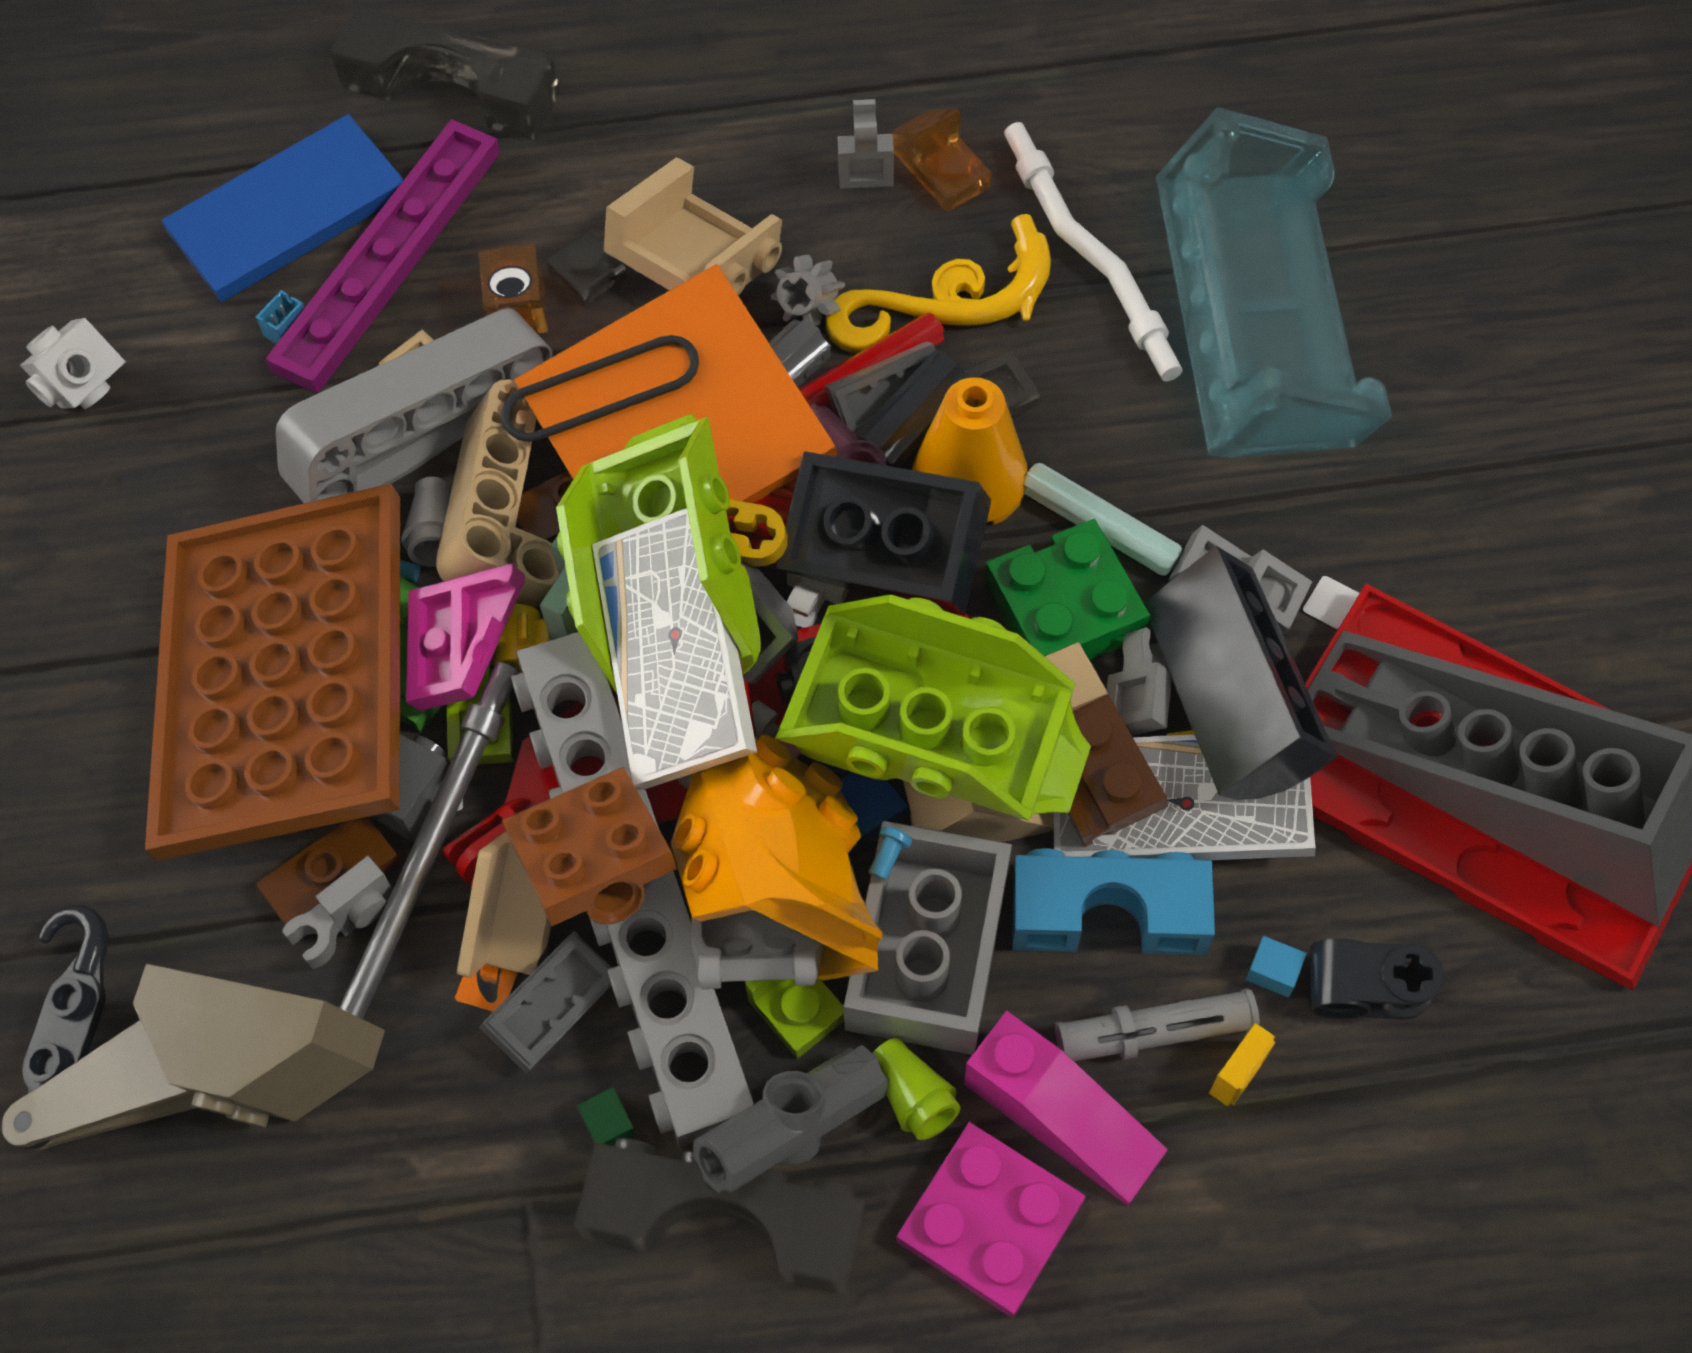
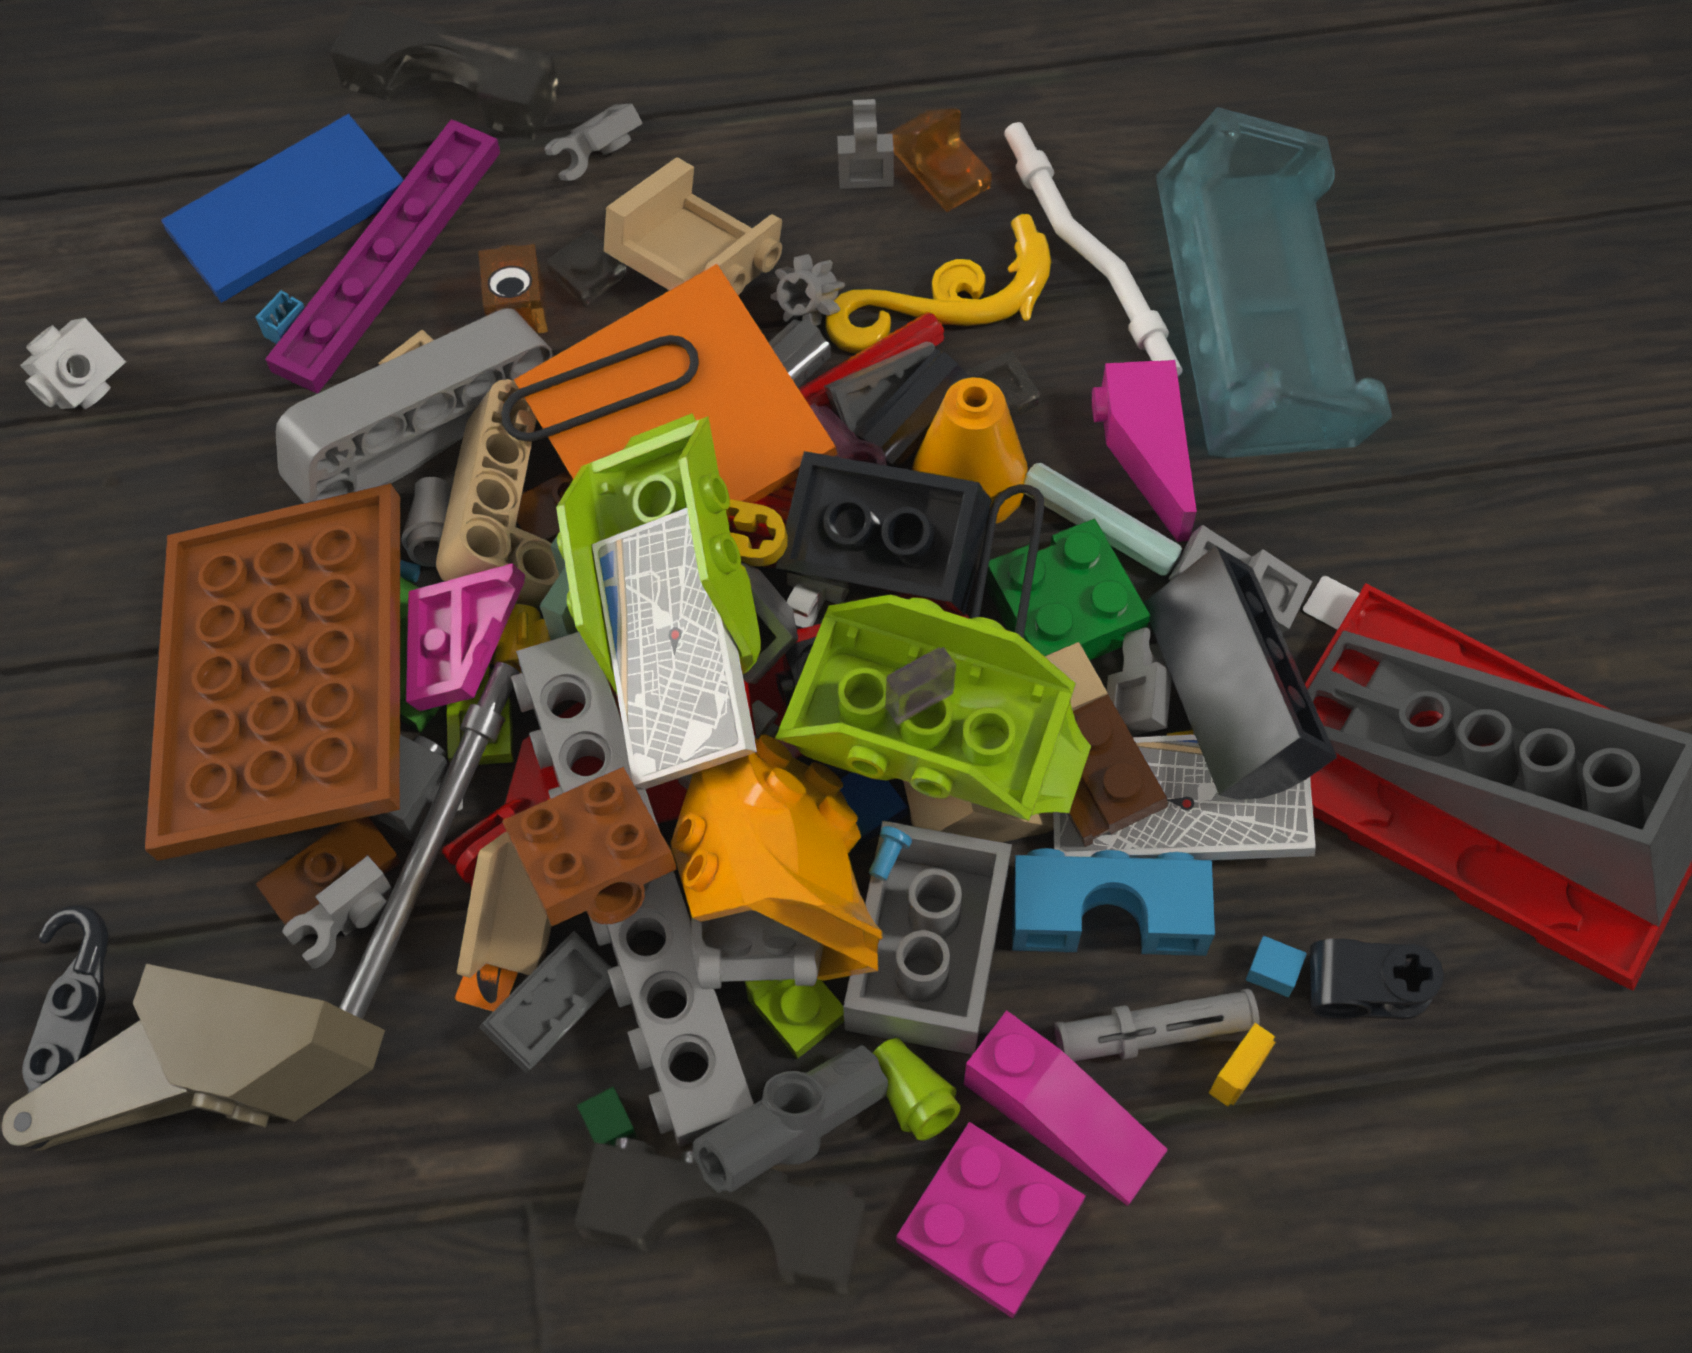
none -> light grey plate [544,104,642,180]
none -> tile [885,647,956,725]
none -> black piece [970,484,1045,638]
none -> dark pink slope [1092,360,1197,542]

